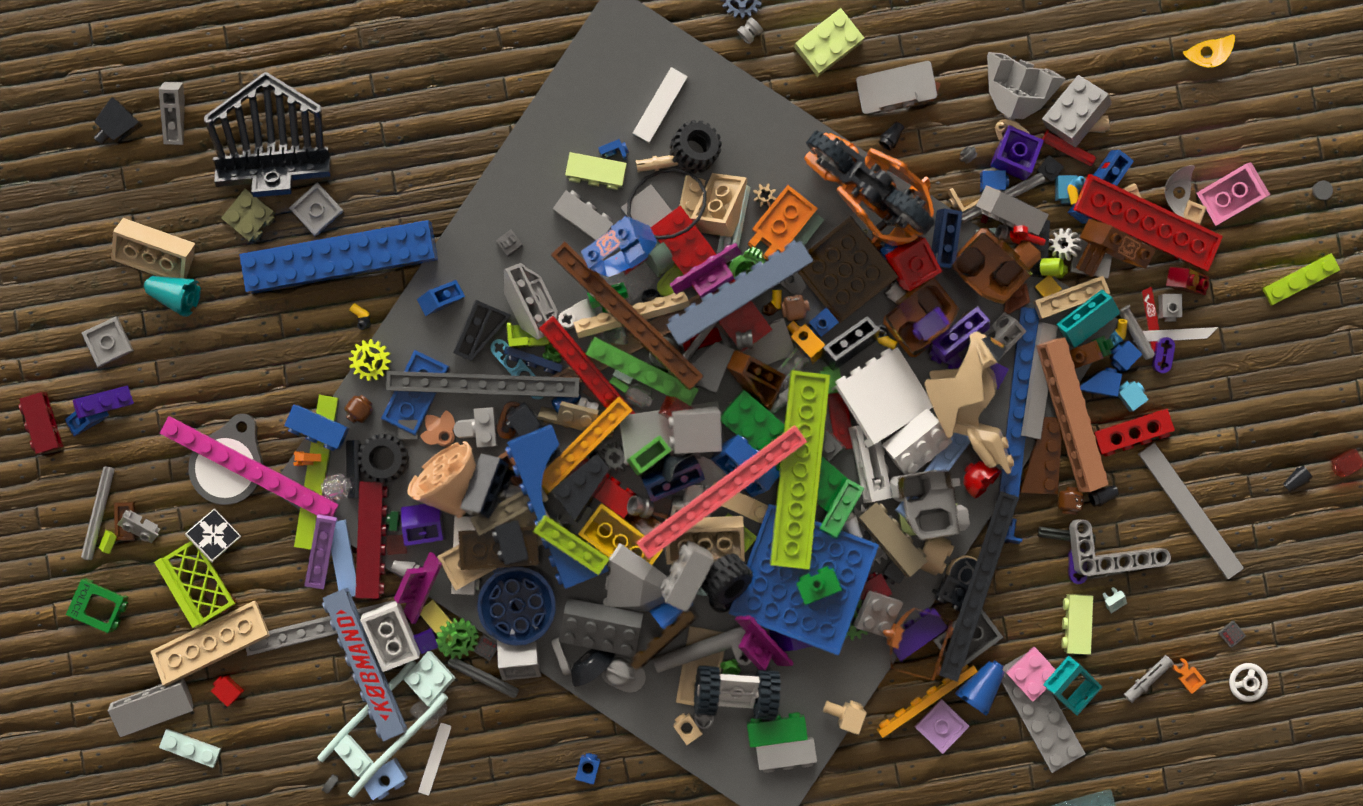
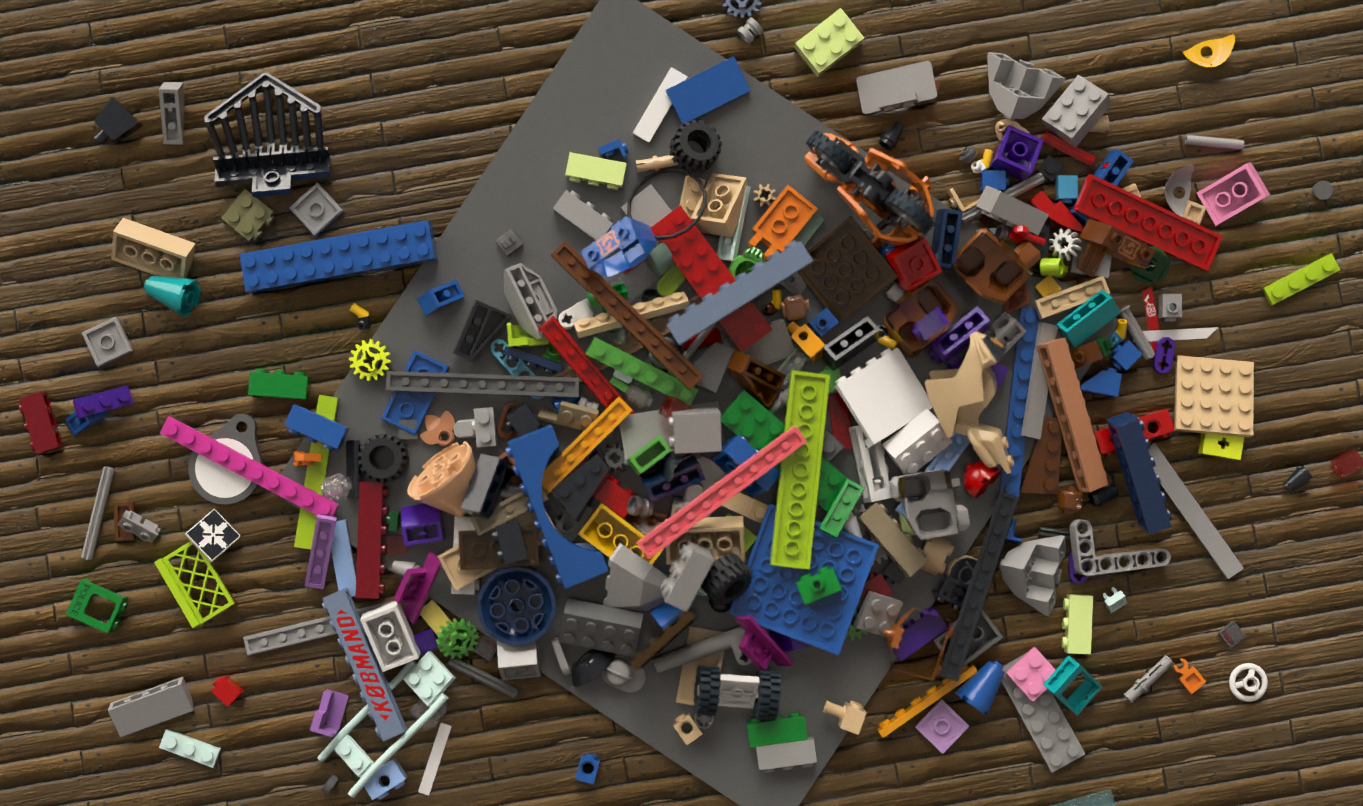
lime tile [98,530,117,554] -> none
tan plate [150,601,270,687] -> none
reddish brown head [344,395,373,424] -> none
lime plate [534,515,609,575] -> none
magenta bracket [670,243,742,298] -> none
bright green plate [720,659,741,675] -> none
dark grey wheel [736,330,753,350] -> none
arm [1067,176,1086,205] -> none
medium azure brick [1118,381,1149,412] -> none
dark red slope [1166,267,1209,296] -> none
none -> green brick [248,369,311,400]
none -> medium lavender panel [310,689,349,737]
none -> blue tile [665,56,751,125]
none -> arm [971,149,994,173]
none -> light grey brick [999,535,1066,616]
none -> red slope [1028,191,1084,234]
none -> dark blue brick [1106,412,1172,535]
none -> dark green plate [1130,245,1169,284]
none -> tan plate [1174,355,1254,437]
none -> light grey piece [1185,135,1244,150]
none -> neon yellow brick [1198,433,1244,460]

